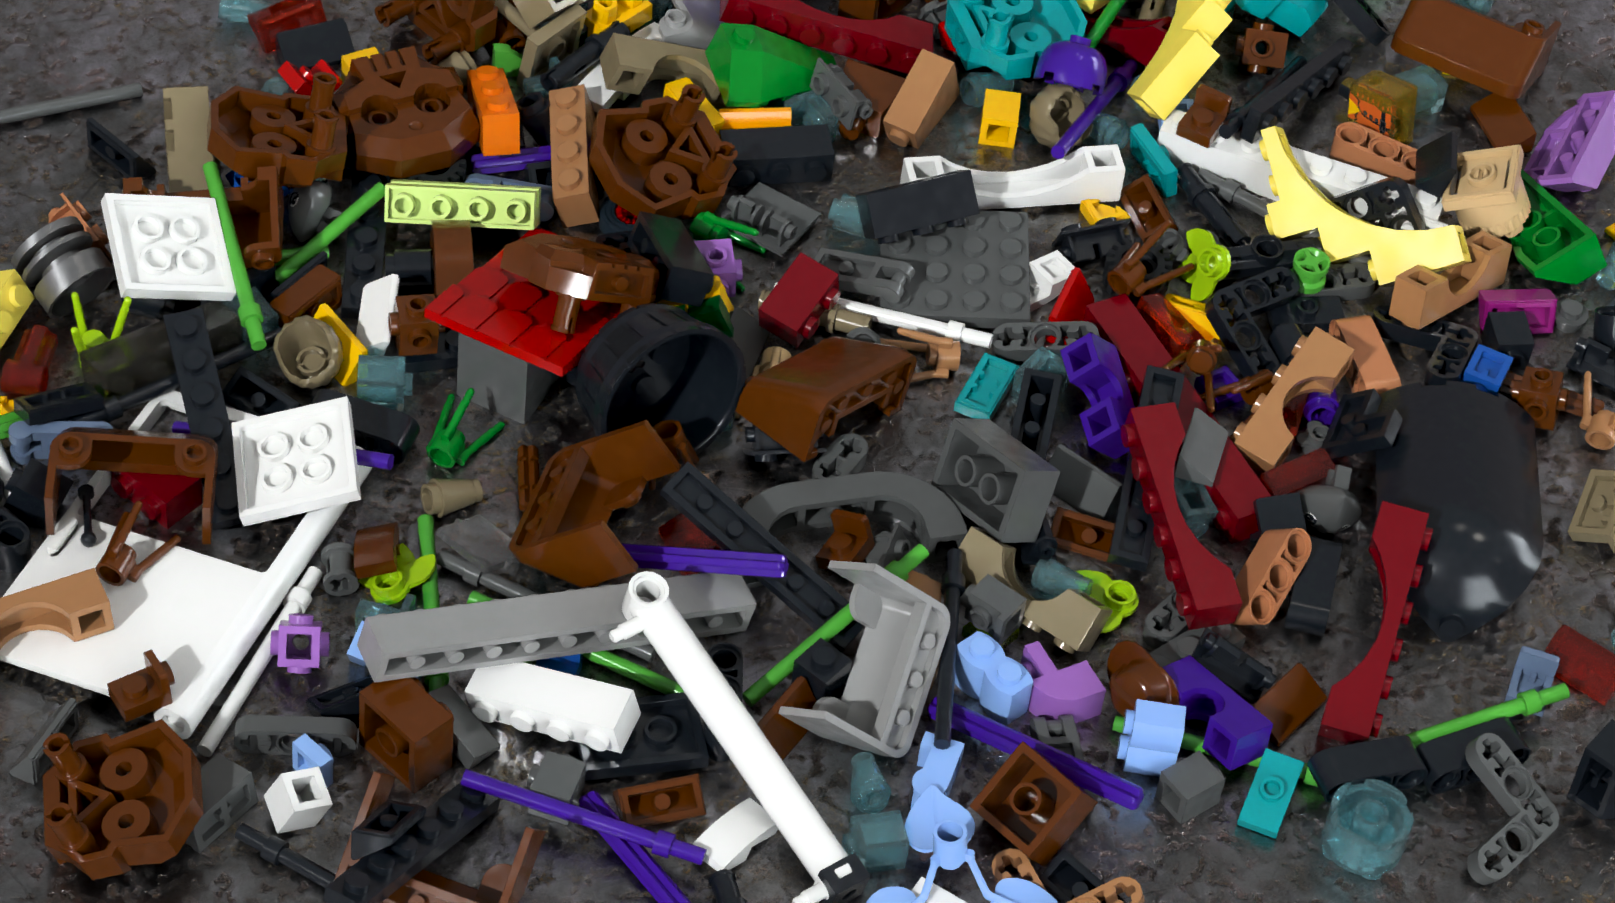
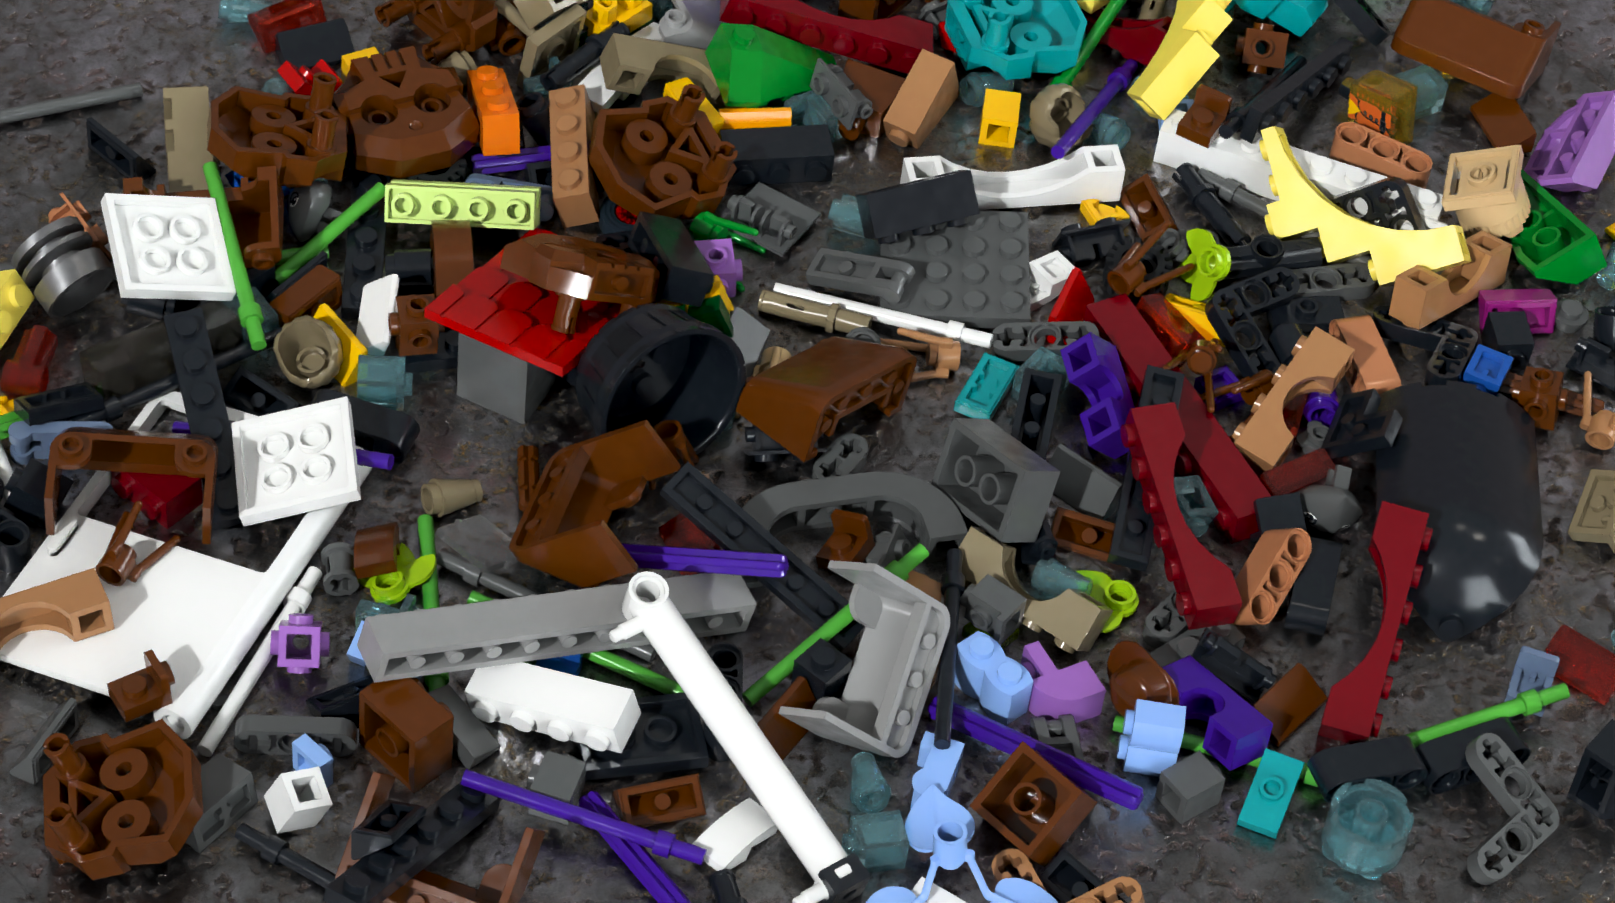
lime plant [70,292,132,370] -> none
black hinge [78,484,97,547] -> none
green plant [426,388,505,468] -> none
bright green tile [492,43,523,77] -> none
dark red brick [758,252,841,348] -> none
dark purple cylinder [1034,35,1107,96] -> none
teal plate [1130,122,1178,198] -> none
dark grey slope [1174,408,1229,487] -> none
bright green wheel [1291,247,1331,294] -> none
black slope [1415,131,1458,198] -> none

